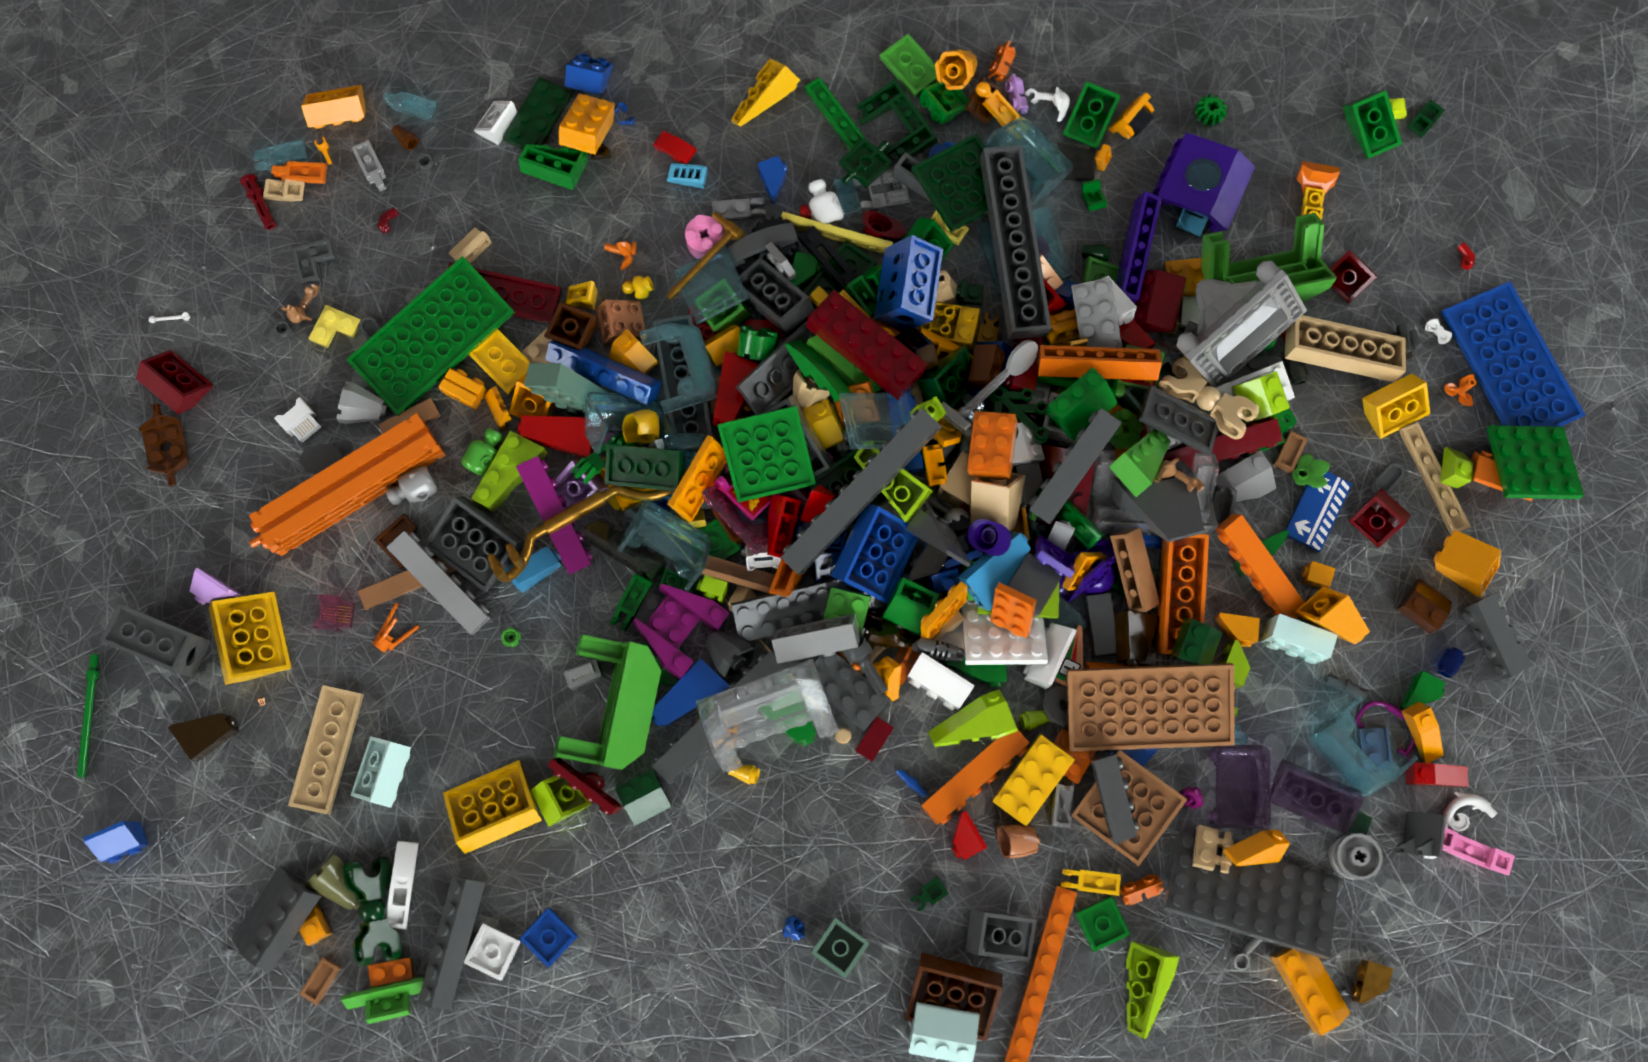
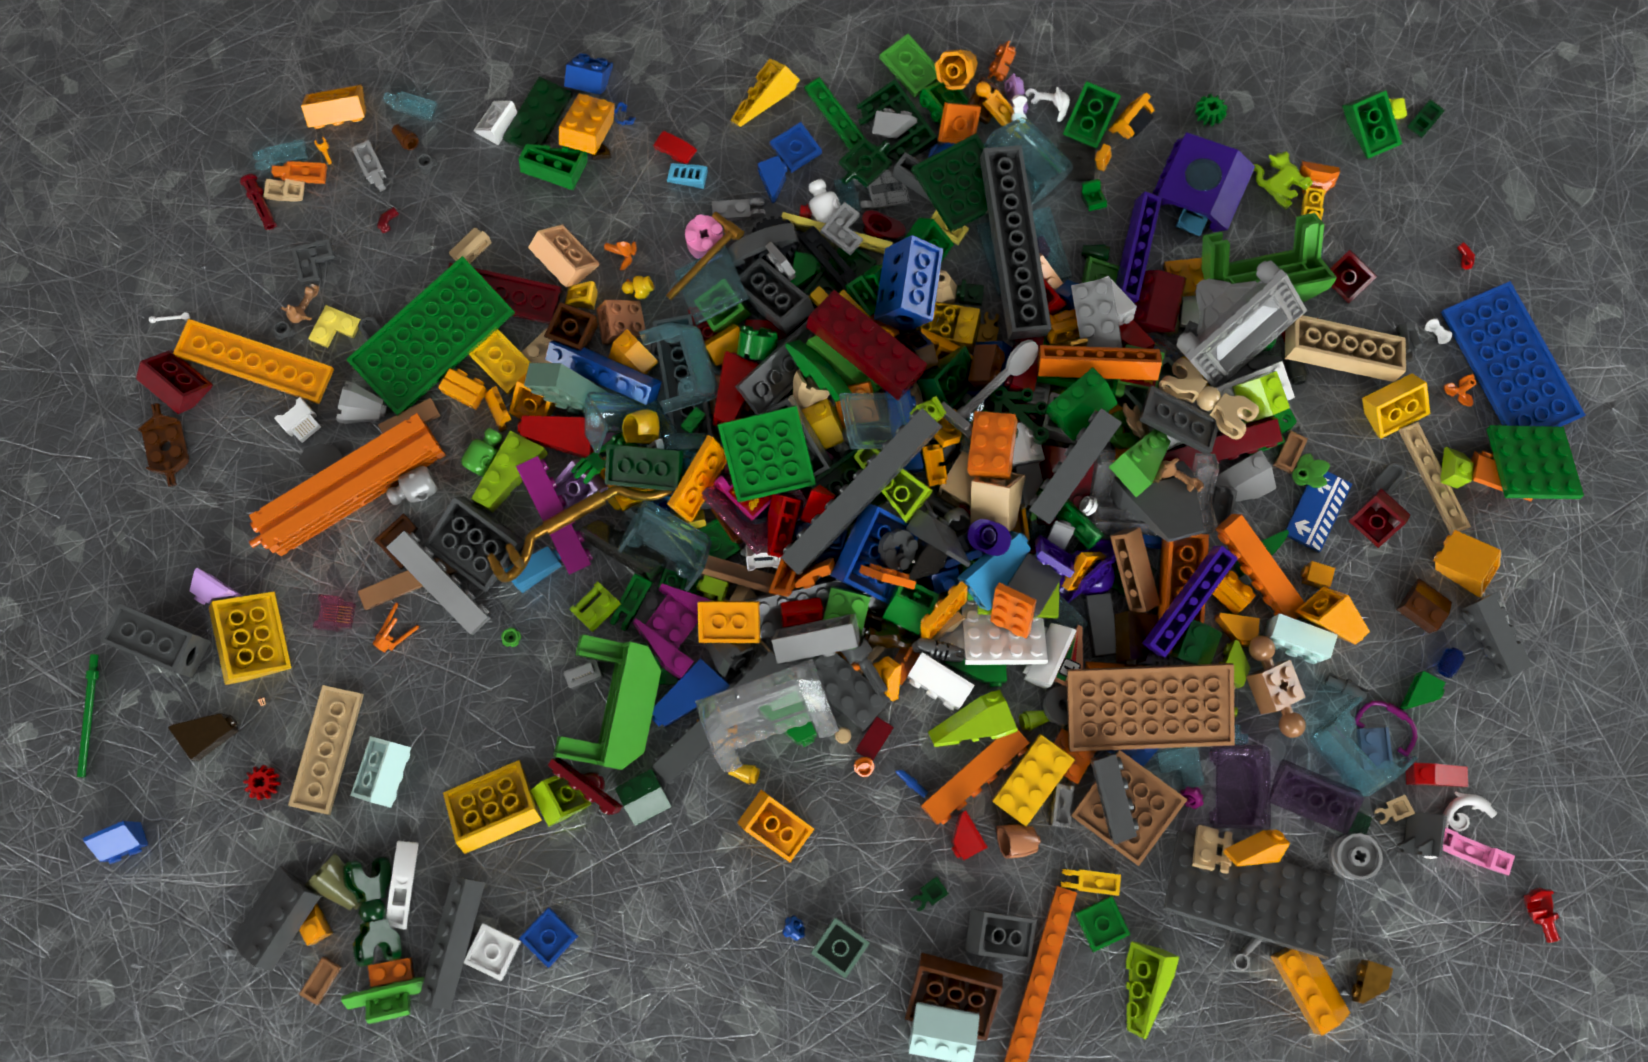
orange hinge [1120,874,1164,906] -> none
light orange slope [1402,702,1444,763] -> none
none -> light orange plate [173,319,334,404]
none -> red gear [243,765,281,801]
none -> light nougat slope [528,224,600,287]
none -> lime plate [569,581,621,632]
none -> green piece [680,407,707,436]
none -> light orange plate [697,601,760,643]
none -> light orange slope [737,789,814,862]
none -> blue plate [770,122,822,173]
none -> red slope [781,598,823,627]
none -> orange slope [795,558,836,589]
none -> light grey plate [821,202,863,256]
none -> orange plate [854,757,874,777]
none -> orange plate [859,563,916,589]
none -> light grey slope [872,108,917,139]
none -> dark grey plate [878,528,918,570]
none -> orange plate [938,102,981,143]
none -> white piece [1011,94,1027,124]
none -> white plate [1079,496,1098,516]
none -> tan plate [1123,403,1149,439]
none -> dark purple brick [1142,546,1238,657]
none -> clear light blue tile [1156,747,1205,789]
none -> light orange brick [1212,570,1256,615]
none -> medium nougat brick [1246,636,1306,738]
none -> lime animal [1253,151,1312,210]
none -> tan plate [1373,795,1415,825]
none -> red piece [1523,888,1561,943]

